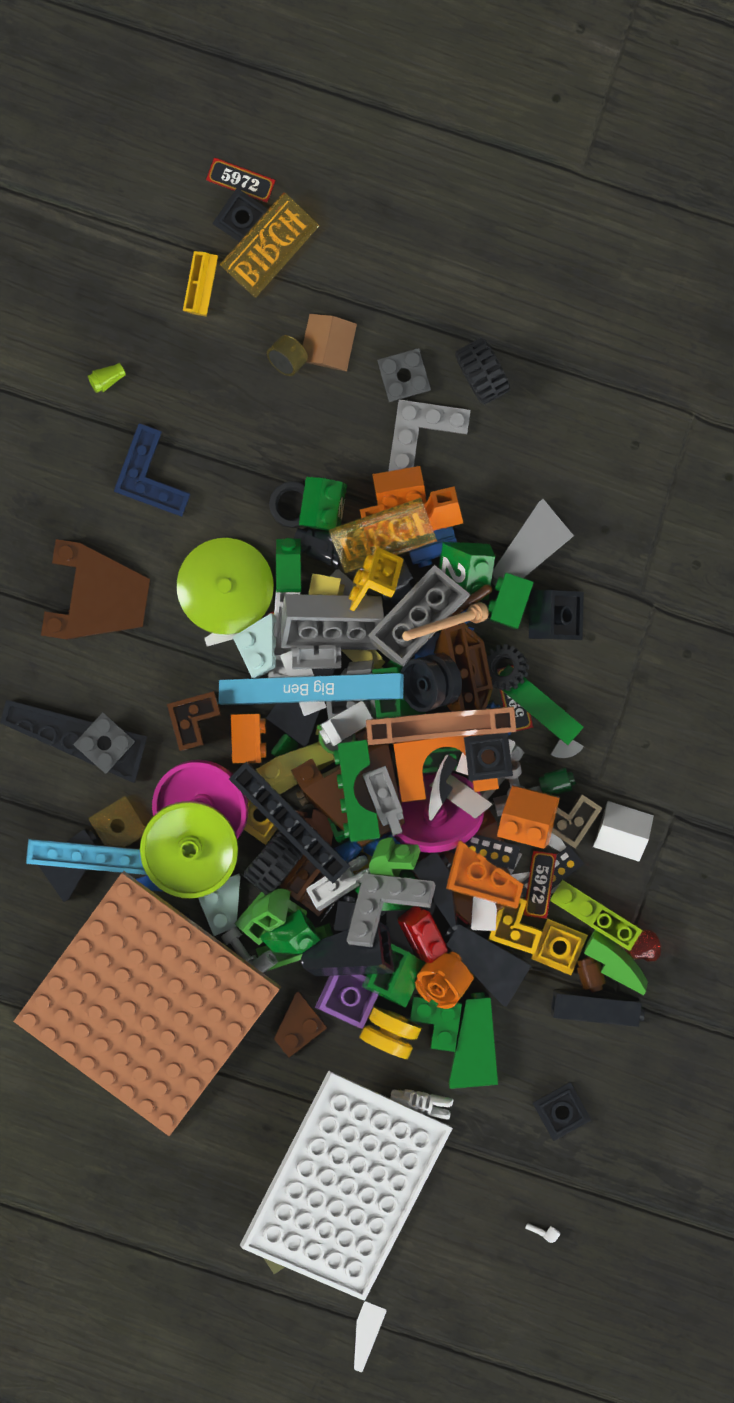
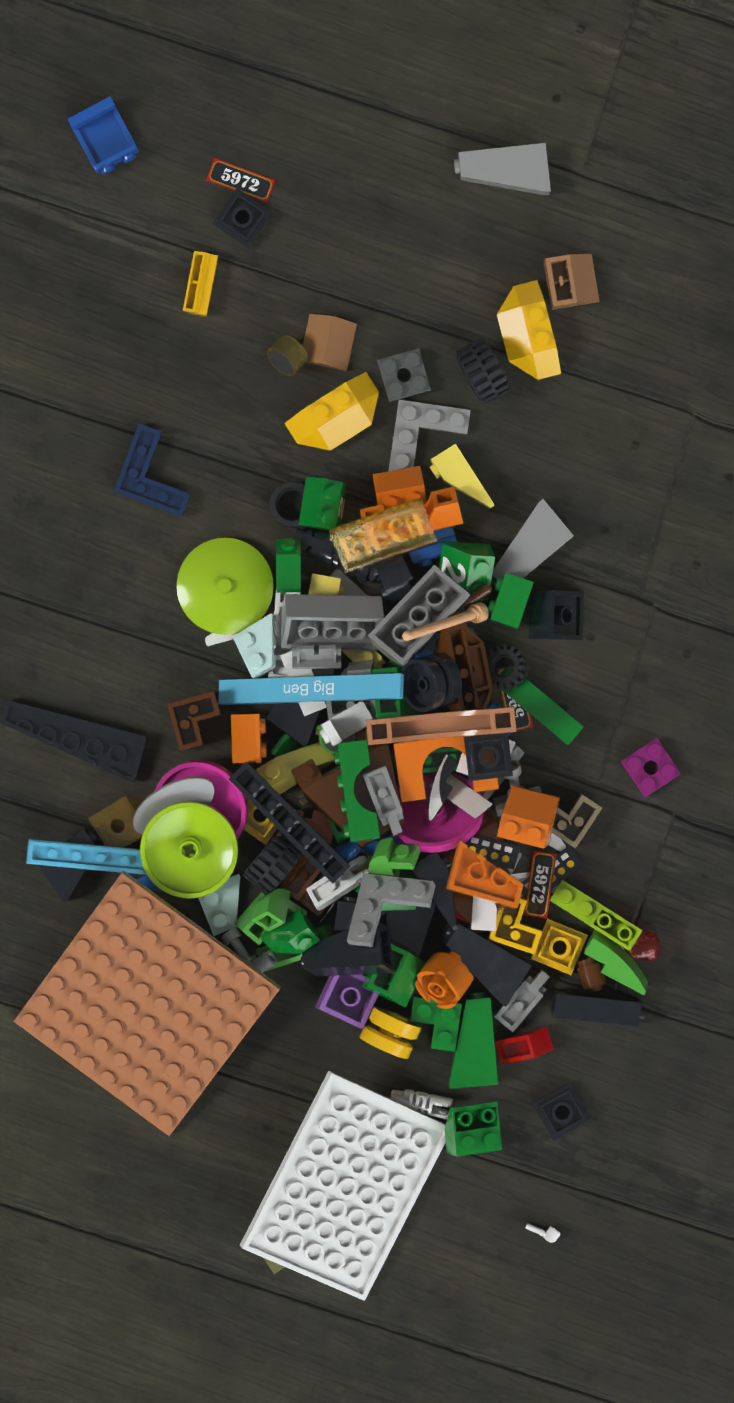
reddish brown wedge [41,539,150,640] -> none
dark grey piece [73,712,135,774] -> none
lime cone [88,363,126,393] -> none
clear yellow tile [220,192,320,298] -> none
reddish brown wing [274,991,327,1058] -> none
yellow bracket [349,547,404,611] -> none
white sticker [354,1302,386,1372] -> none
red brick [397,906,448,963] -> none
dark green brick [539,767,576,796] -> none
light grey tile [550,739,584,758] -> none
white slope [593,801,654,861] -> none
none -> blue panel [68,96,139,175]
none -> light grey shield [133,776,214,835]
none -> yellow wedge [284,372,379,451]
none -> light yellow slope [429,444,494,509]
none -> green slope [444,1101,502,1157]
none -> light grey slope [454,143,551,195]
none -> light grey hinge [494,969,550,1032]
none -> red slope [494,1026,554,1064]
none -> yellow wedge [497,280,561,380]
none -> medium nougat slope [544,254,600,310]
none -> magenta piece [620,737,681,798]

